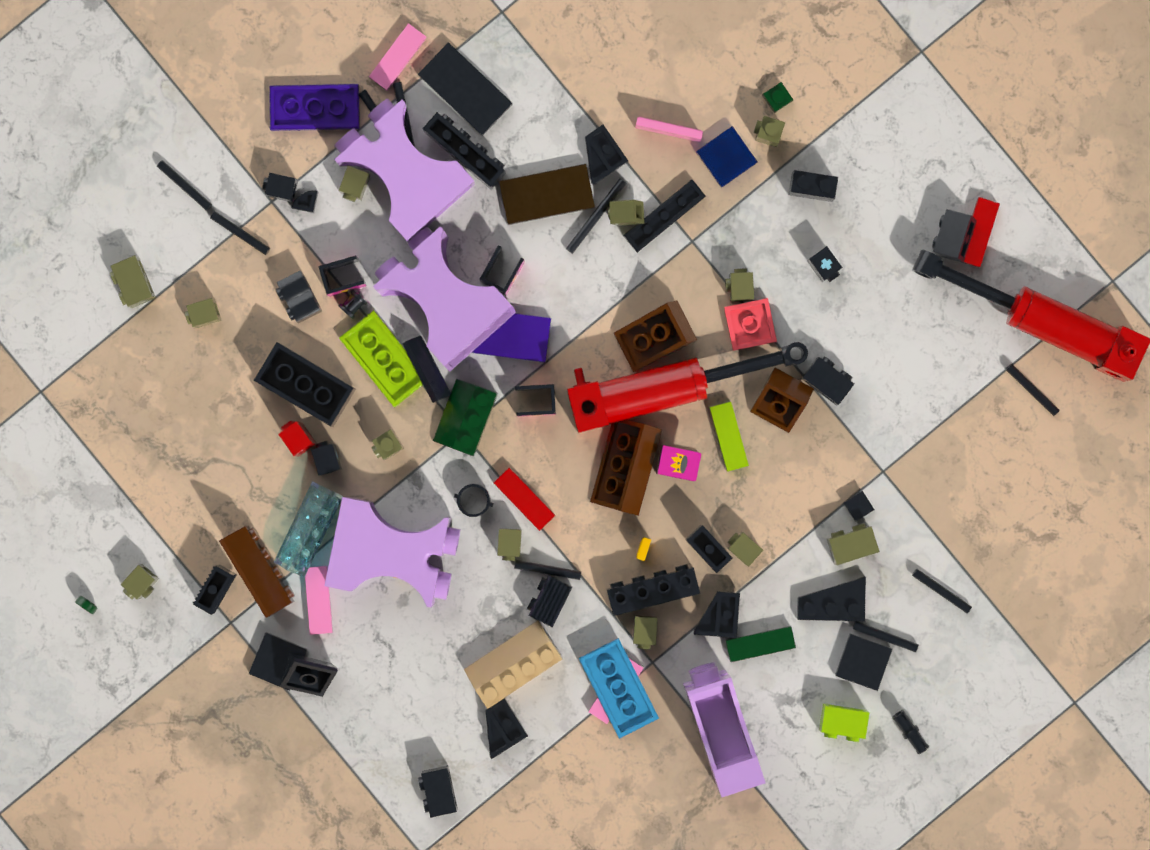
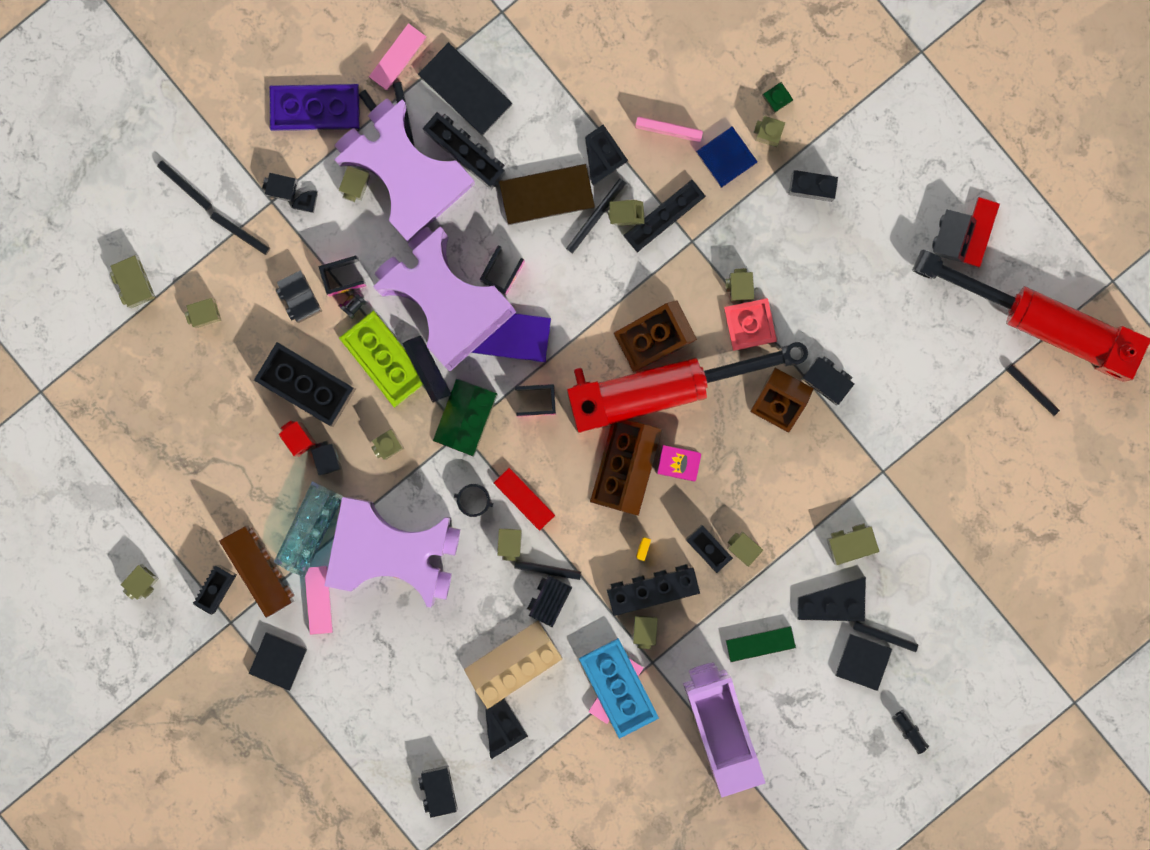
dark green tile [75,596,98,615] -> none
black slope [280,653,338,697] -> none
black wing [693,591,740,638] -> none
lime tile [709,402,749,472] -> none
black brick [807,246,843,283] -> none
lime brick [819,704,870,742] -> none
black tile [843,491,875,522] -> none
black bar [912,569,972,614] -> none

